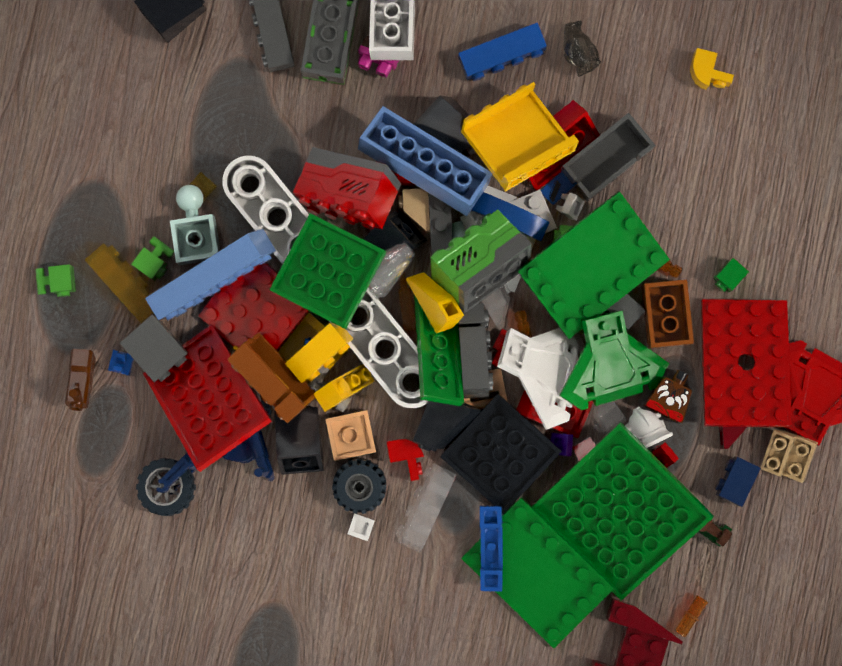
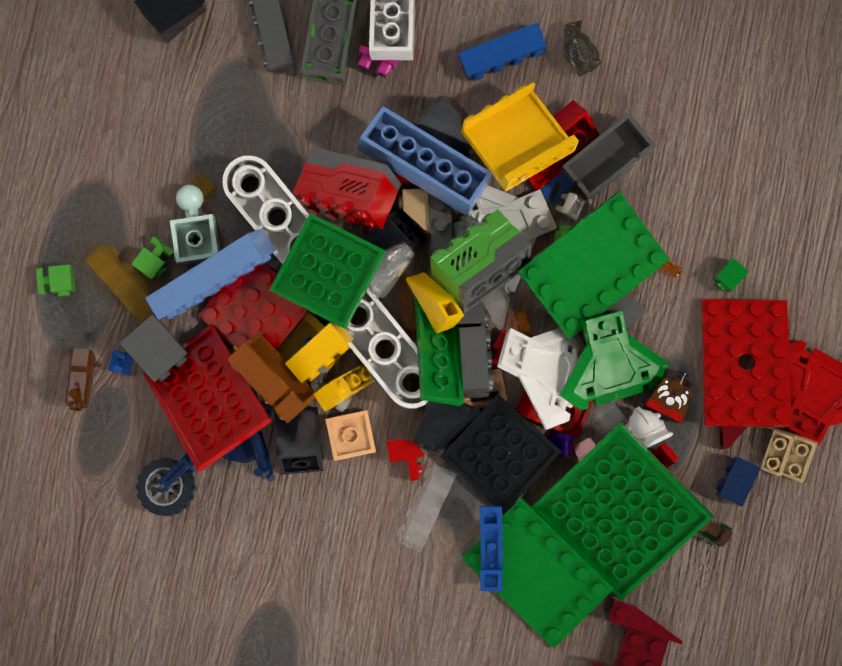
black wheel [332,458,386,514] -> none
white tile [347,514,375,541] -> none
blue slope [471,192,550,242] -> none
dark orange brick [641,279,694,349] -> none
clear orange axle [675,595,708,637] -> none
yellow brick [690,48,734,90] -> none

